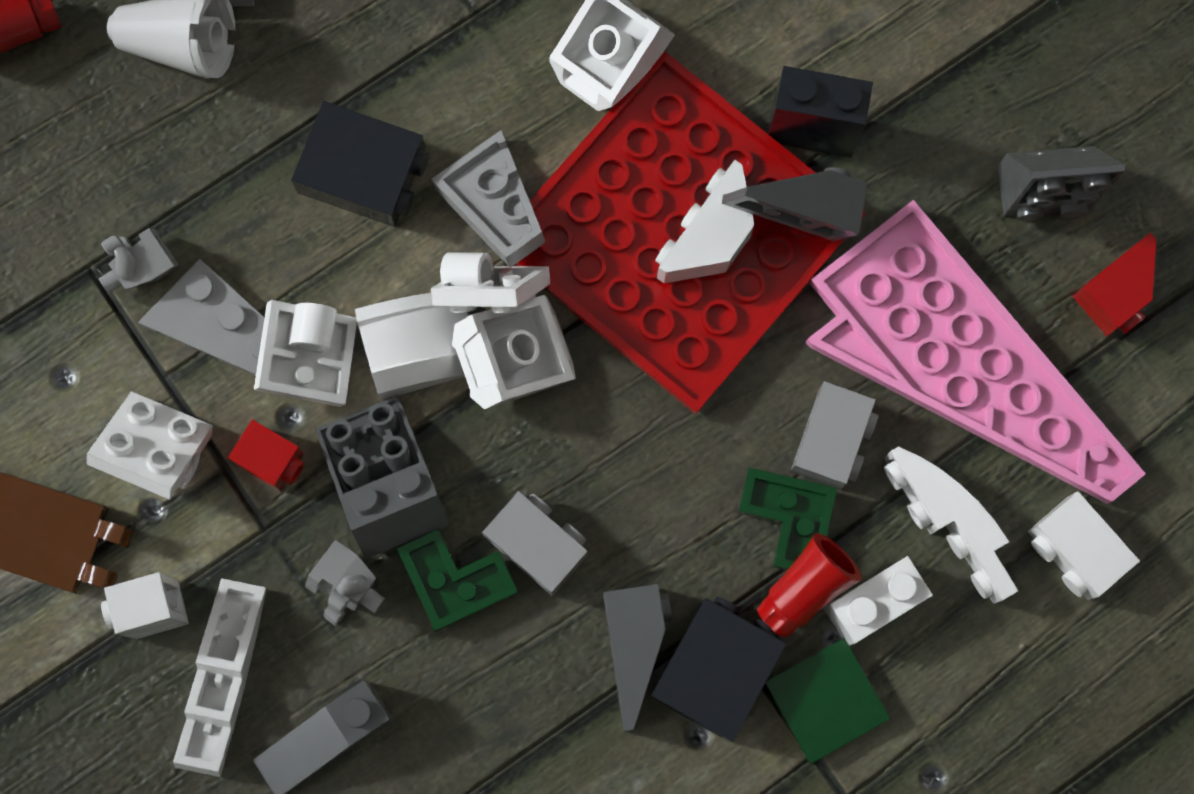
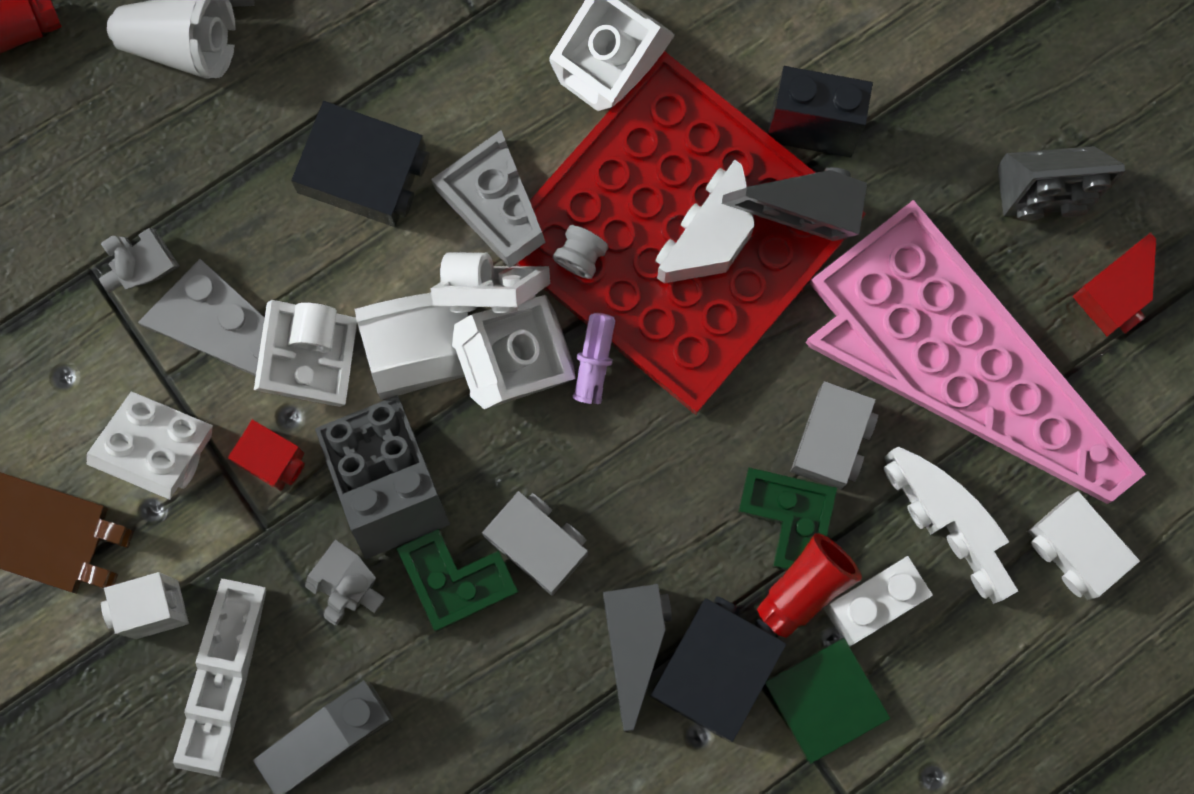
none -> light grey wheel [553,225,608,279]
none -> lavender axle [573,313,615,404]

